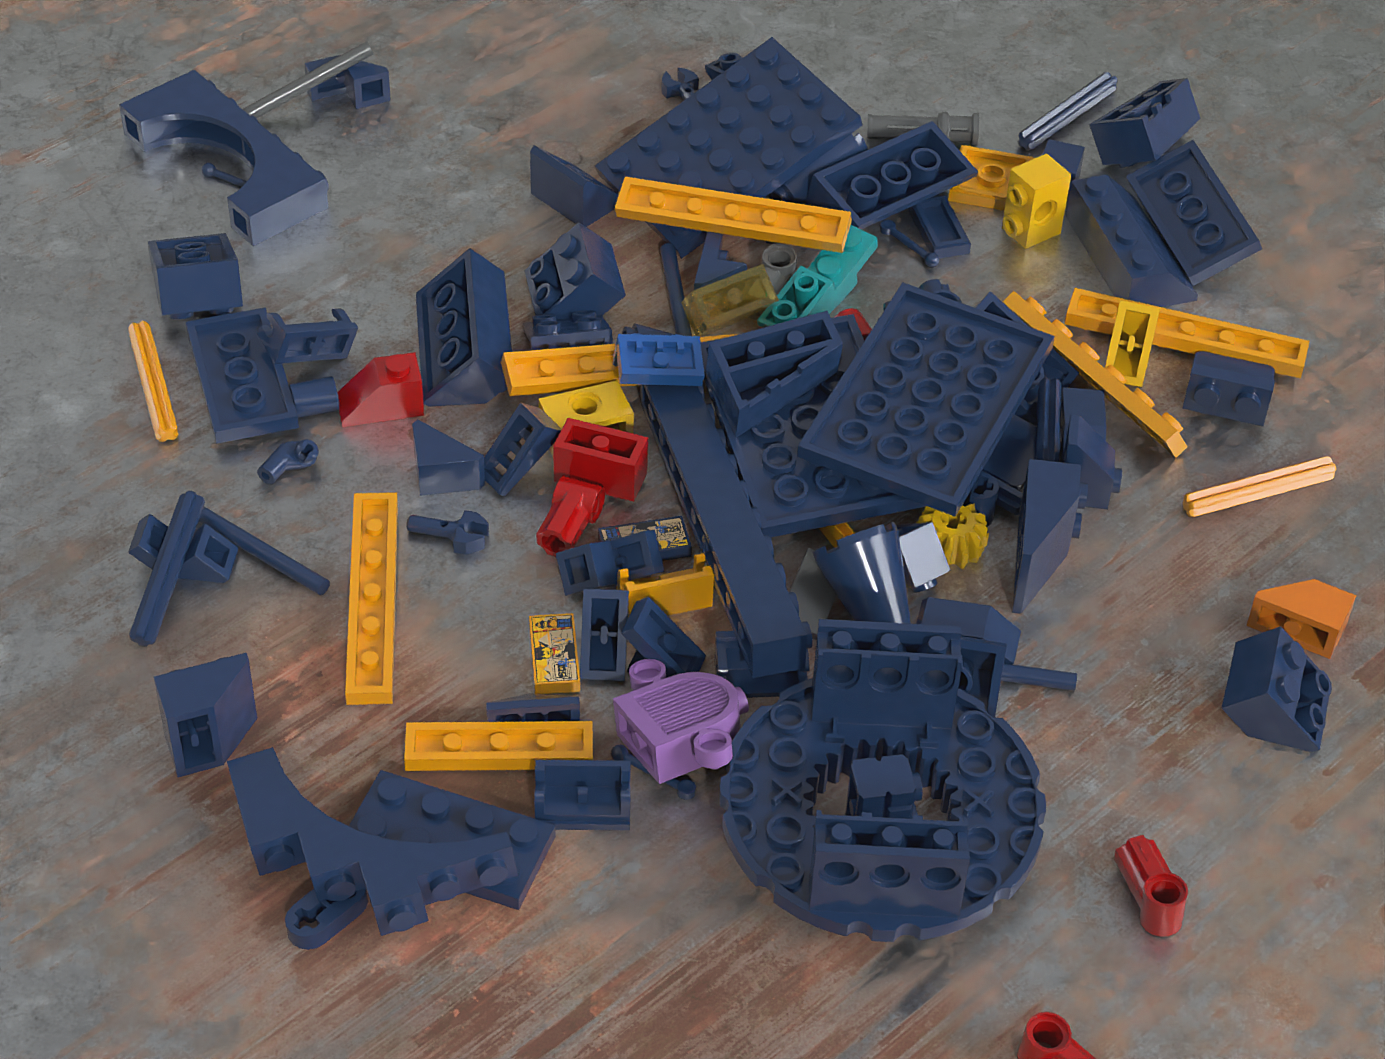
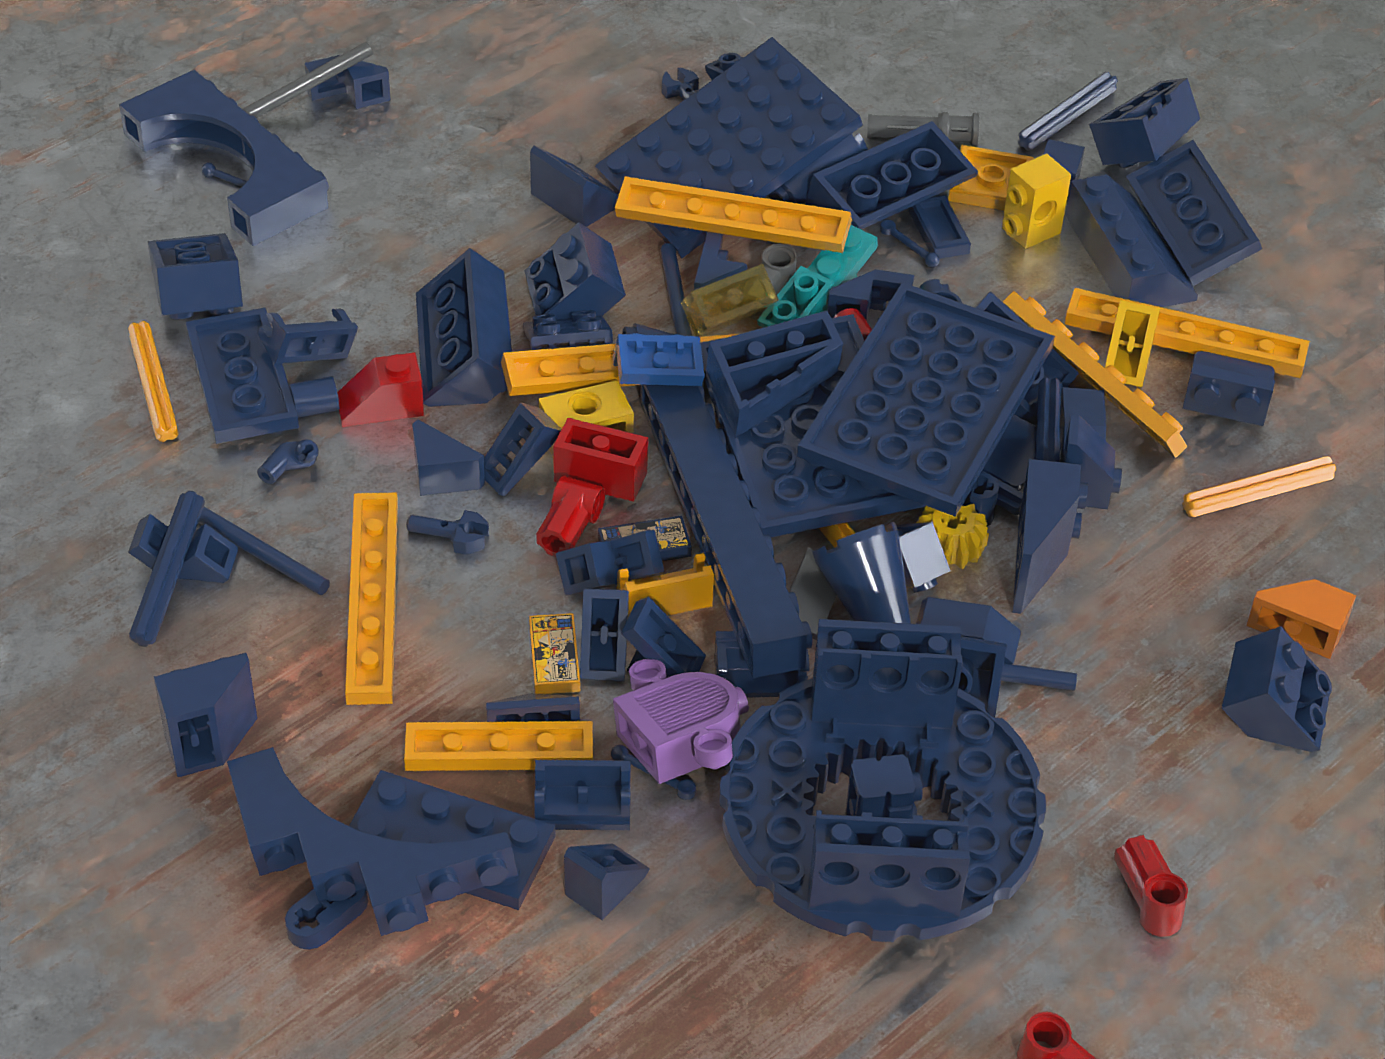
none -> dark blue slope [564,843,650,920]
none -> dark blue slope [828,269,914,321]

